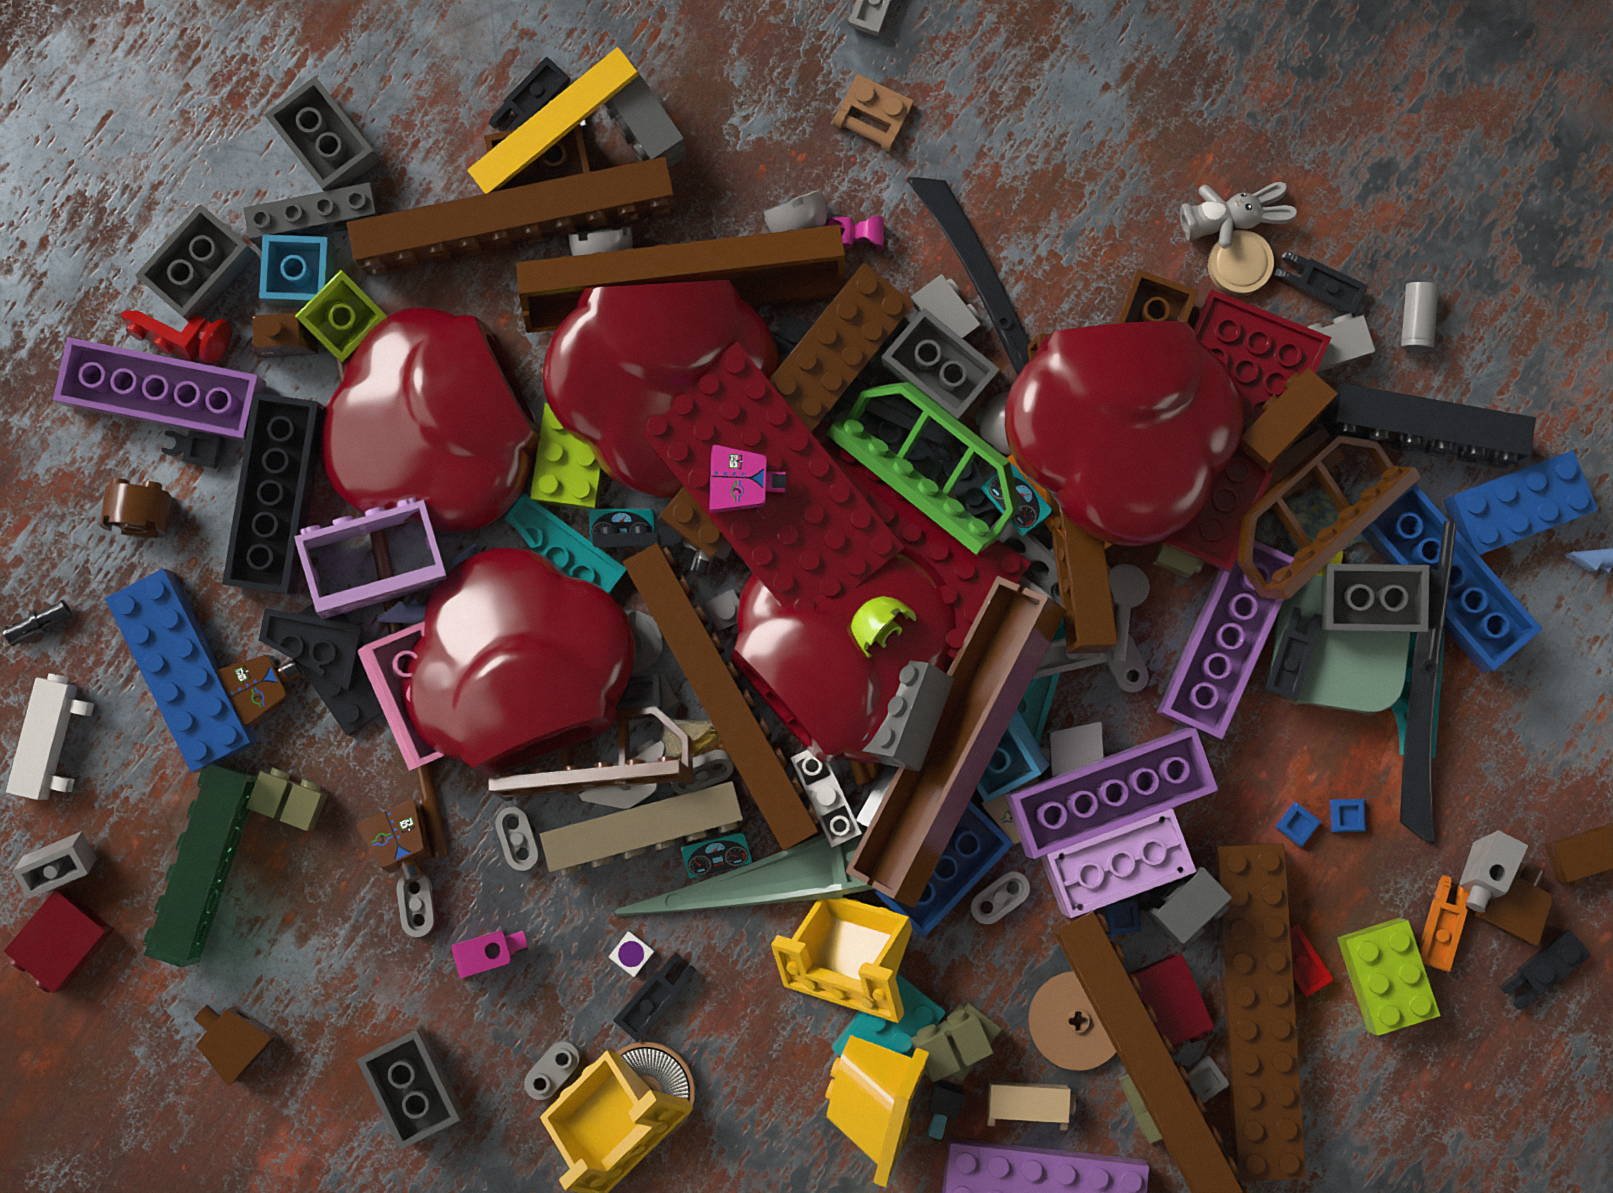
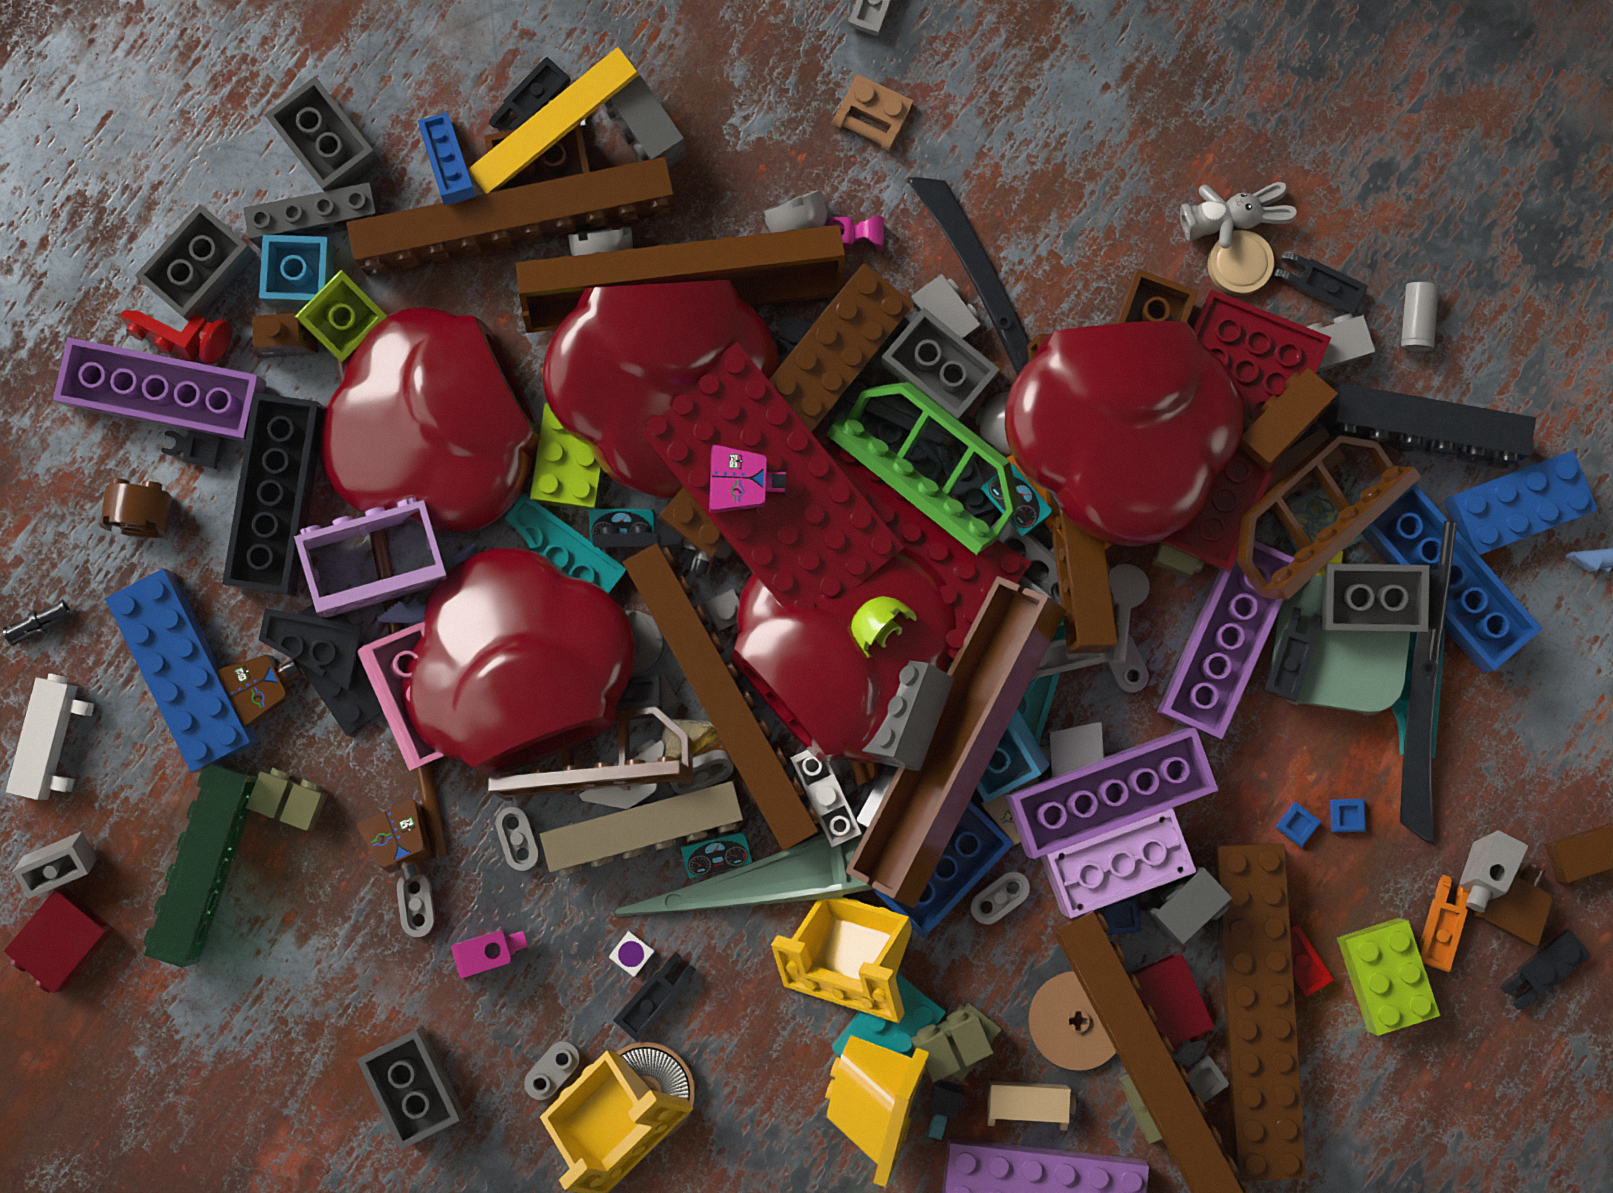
reddish brown torso [194,1004,279,1086] -> none
none -> blue plate [417,112,476,206]

